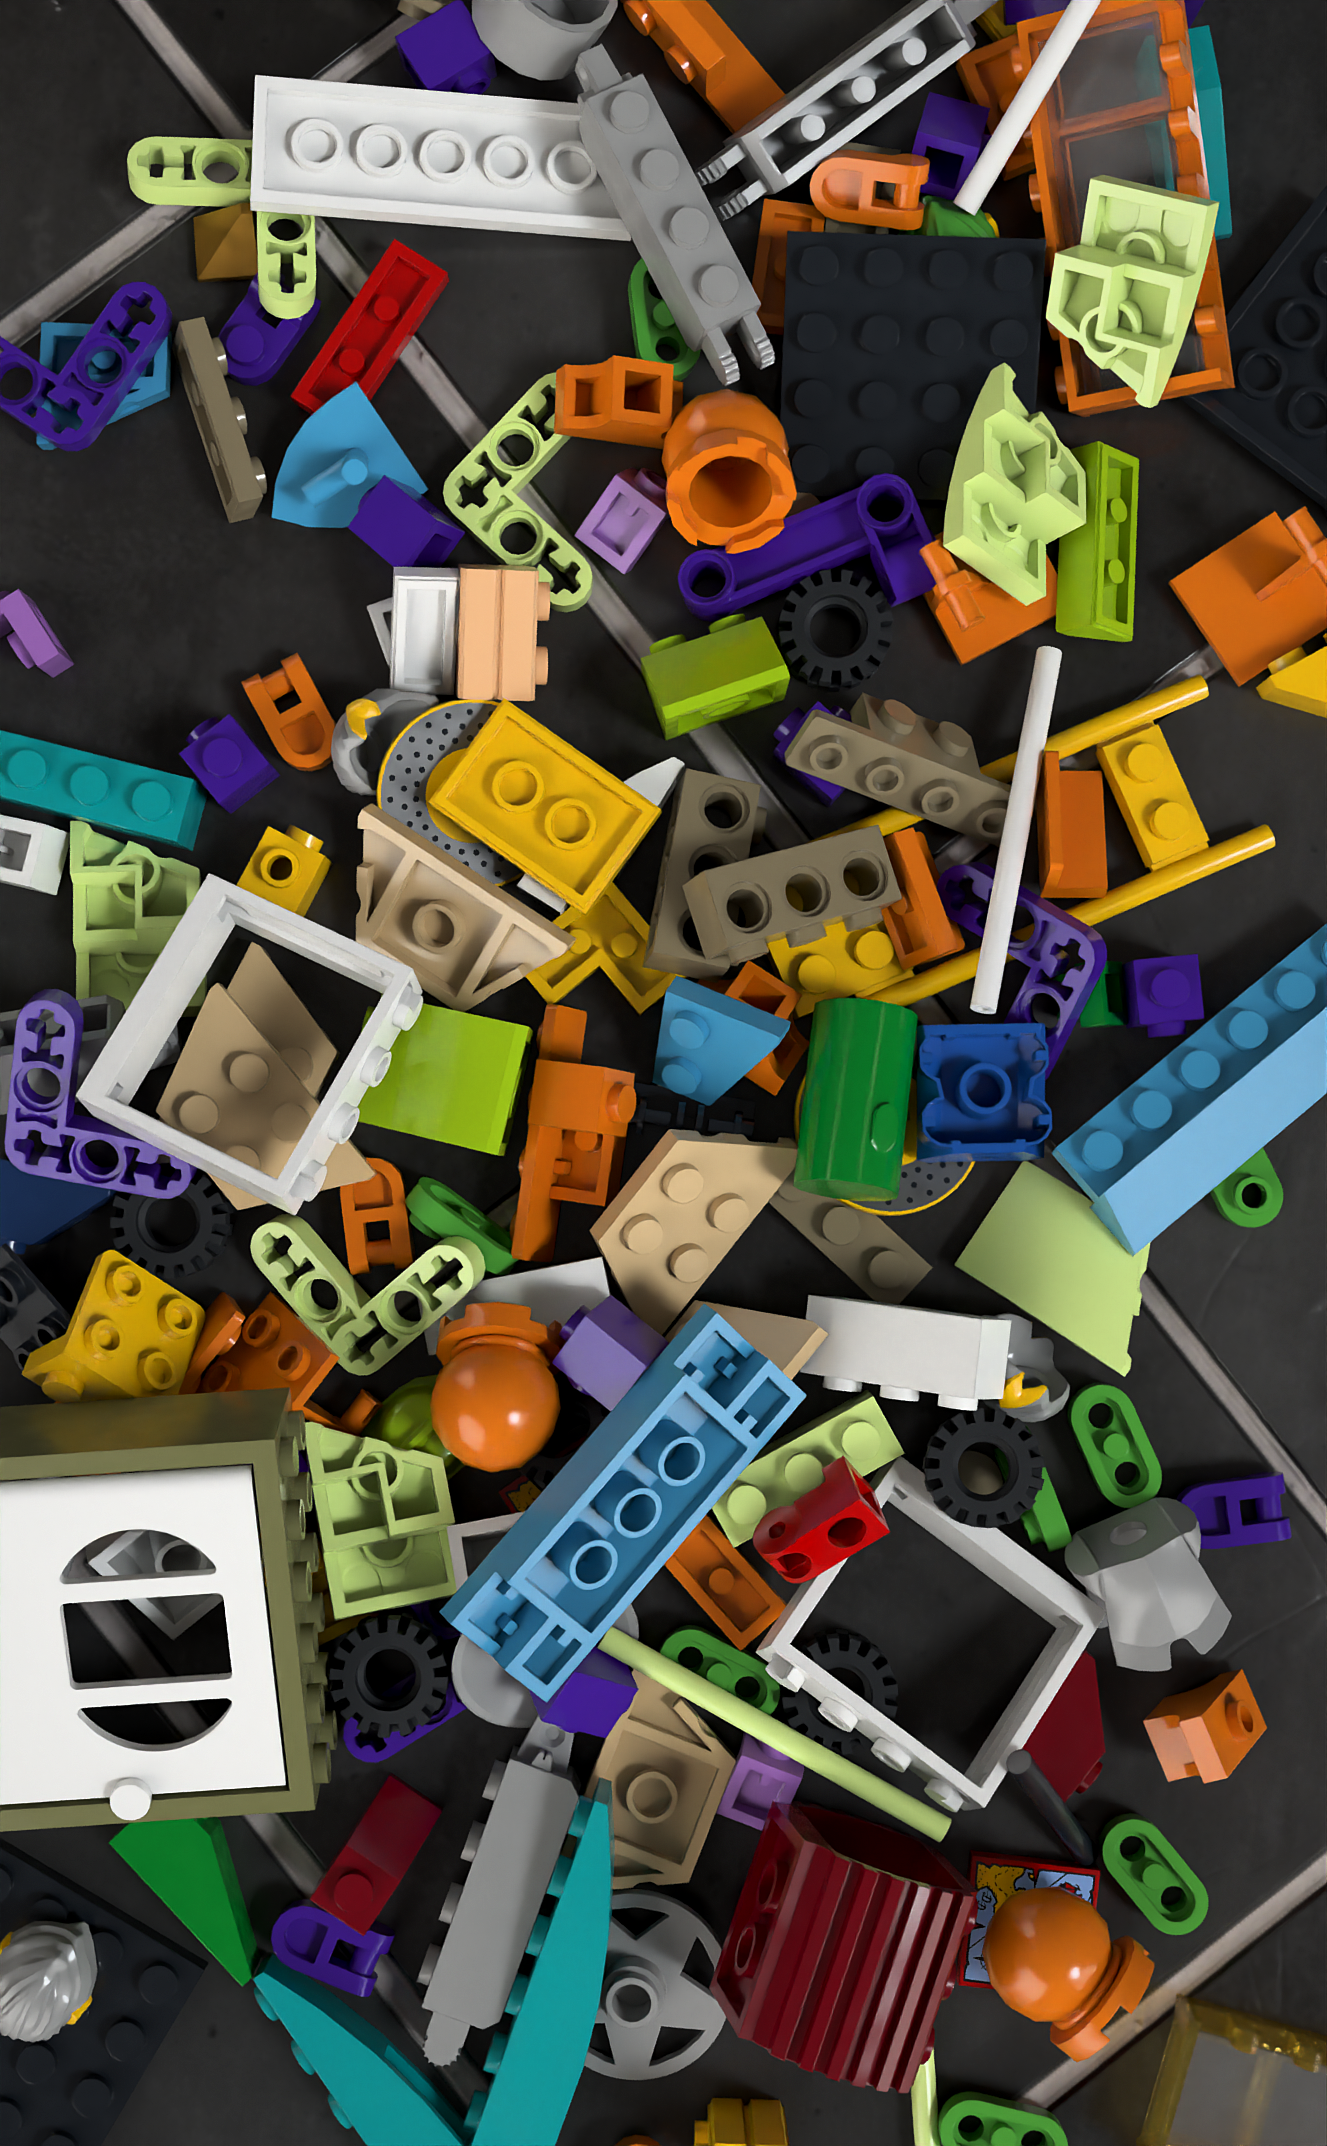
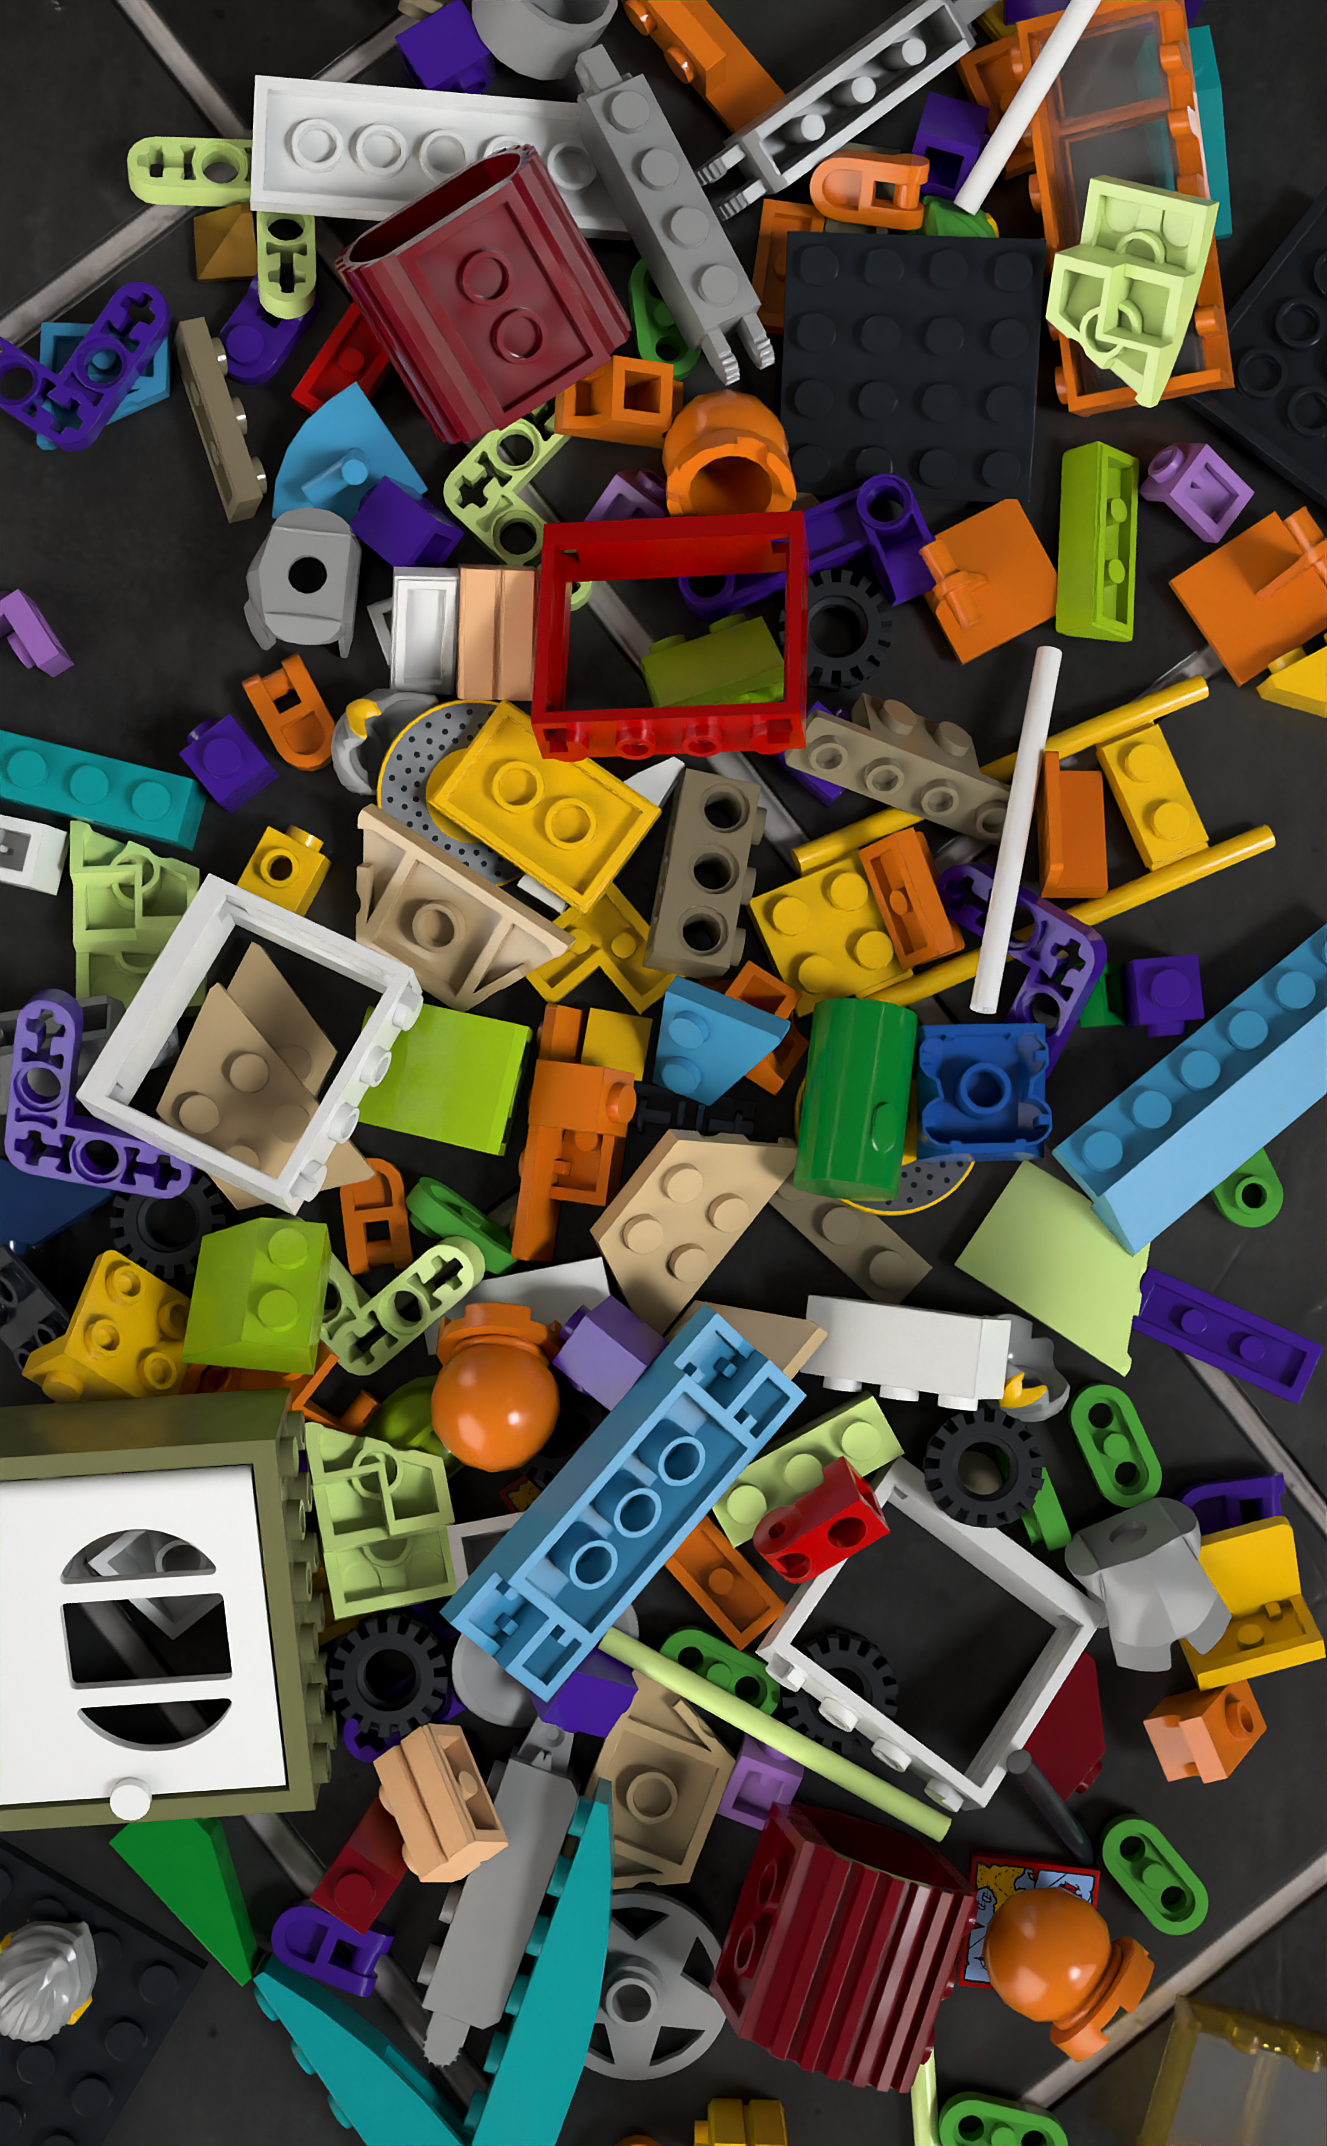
dark tan brick [682,825,902,964] -> none
yellowish green slope [943,362,1086,606] -> none
none -> lime slope [181,1217,332,1375]
none -> light grey piece [244,508,362,658]
none -> dark red piece [335,144,632,444]
none -> light nougat brick [373,1723,509,1882]
none -> red window [531,510,809,762]
none -> yellow tile [580,1008,653,1082]
none -> dark purple plate [1131,1266,1324,1405]
none -> medium lavender bracket [1138,443,1255,543]
none -> yellow bracket [1178,1516,1326,1692]

